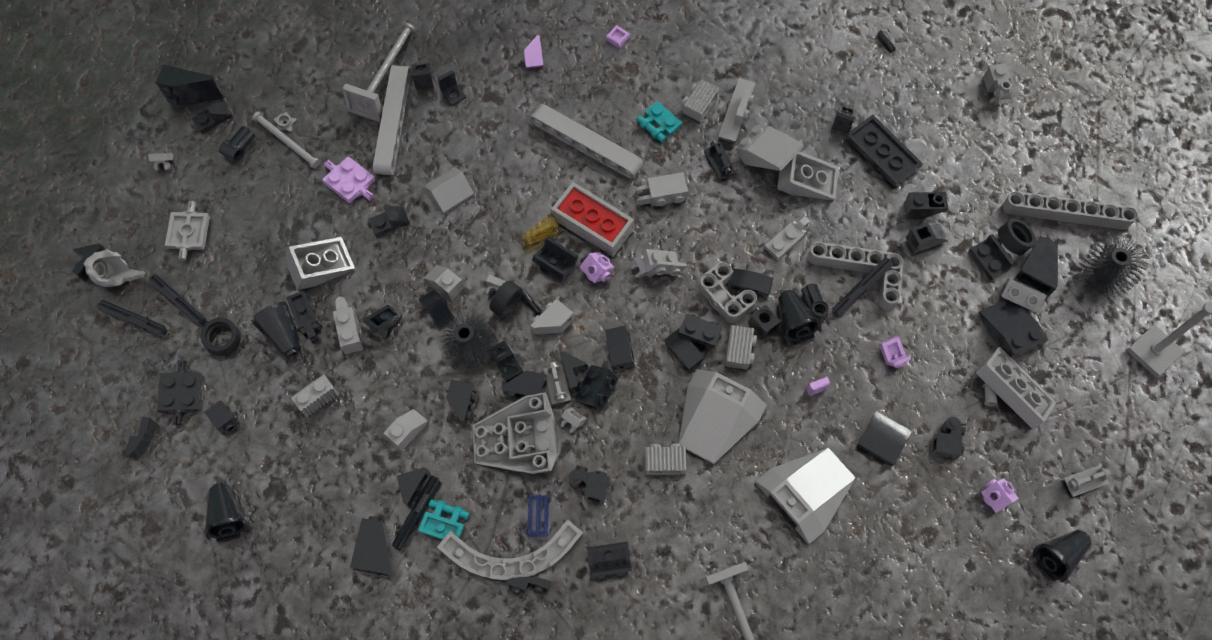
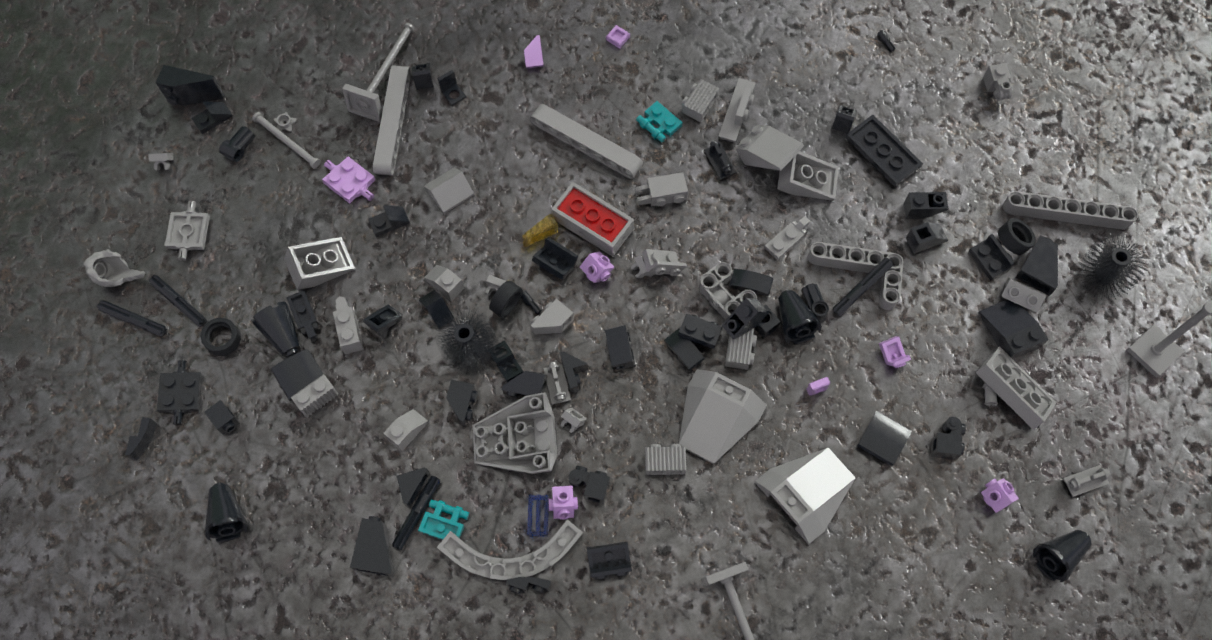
black slope [72,243,106,282] -> none
black bracket [575,365,618,411] -> none
none -> black slope [271,349,323,401]
none -> lavender brick [548,486,578,520]
none -> black slope [721,298,769,339]

